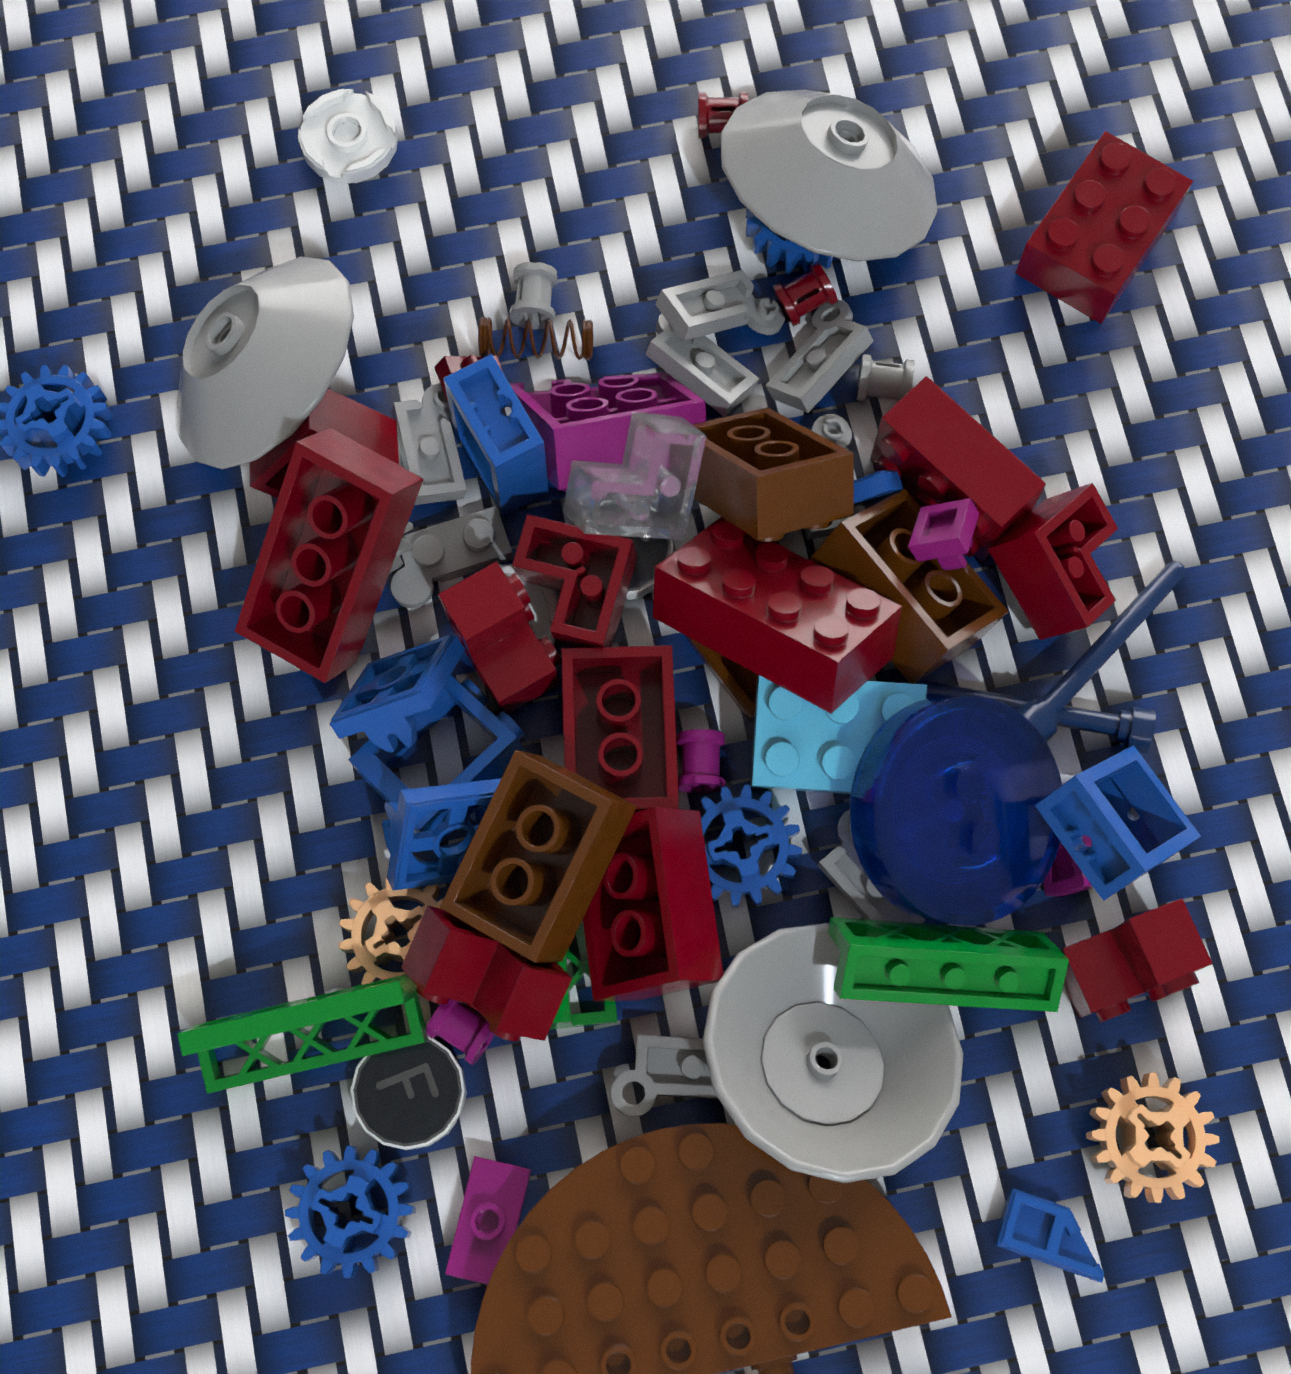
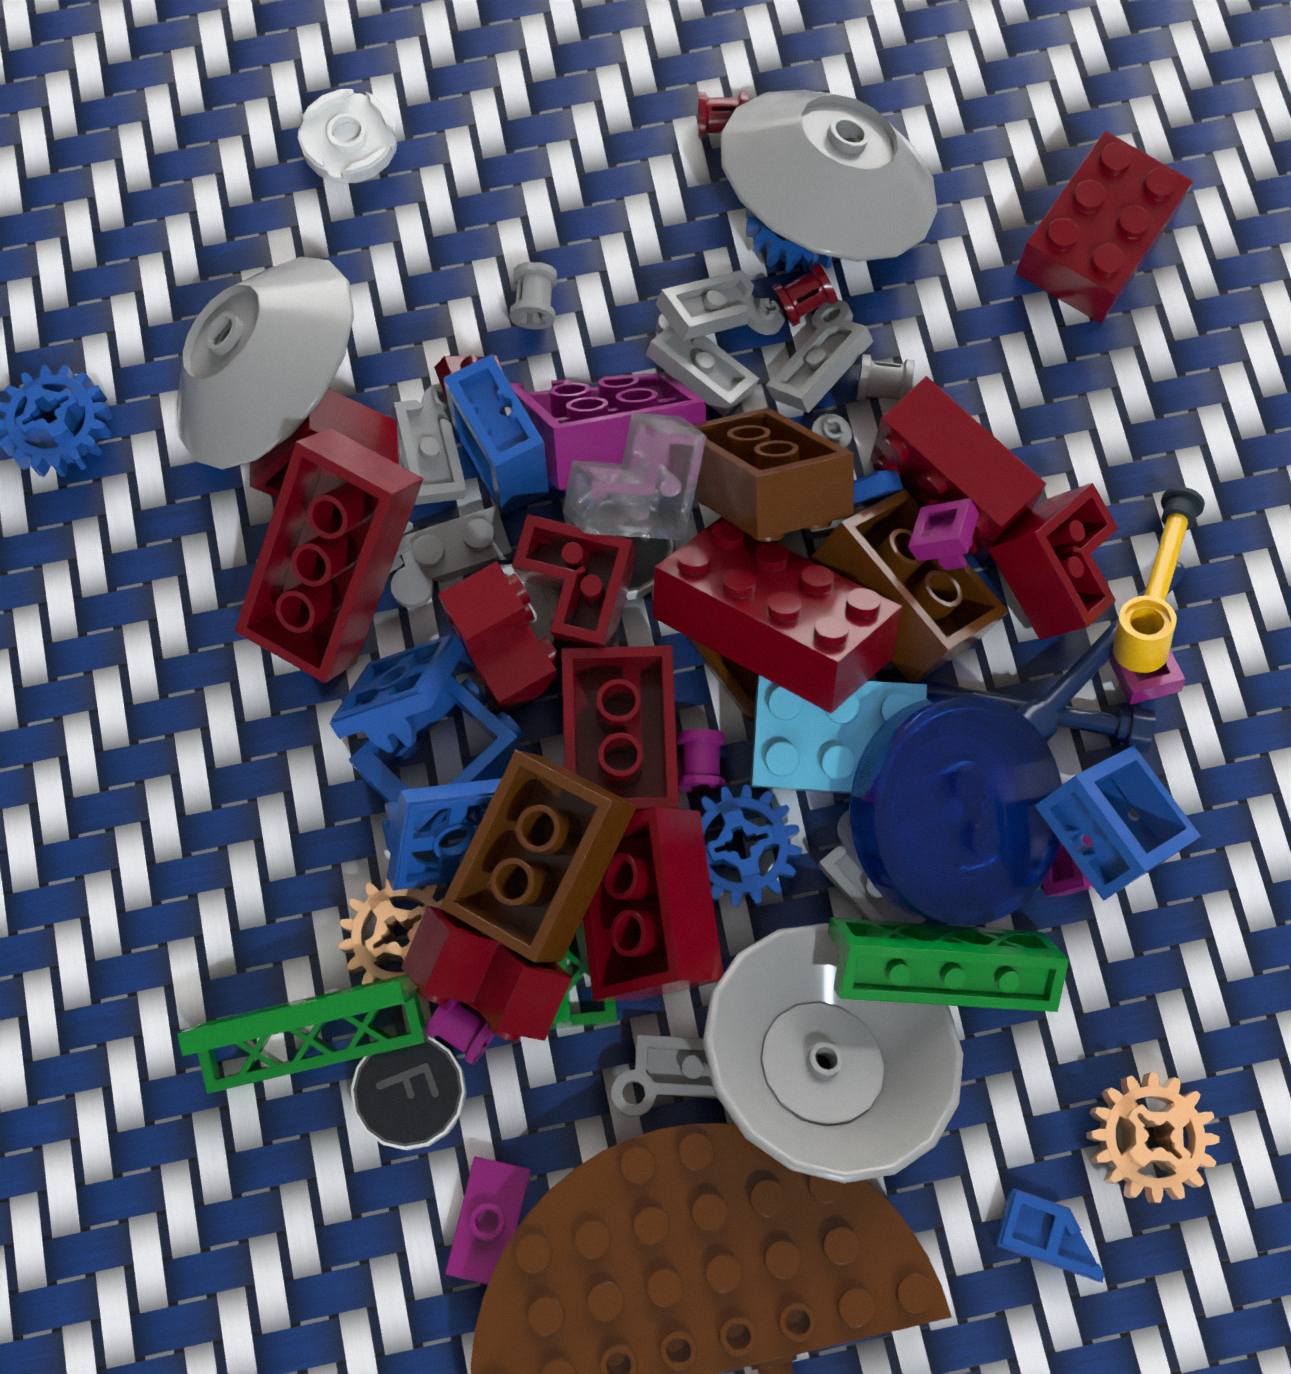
blue gear [285,1146,416,1278] -> none
reddish brown piece [478,317,593,361] -> none
dark red brick [1061,898,1213,1023] -> none
none -> magenta tile [1109,649,1185,705]
none -> yellow piece [1113,487,1205,673]

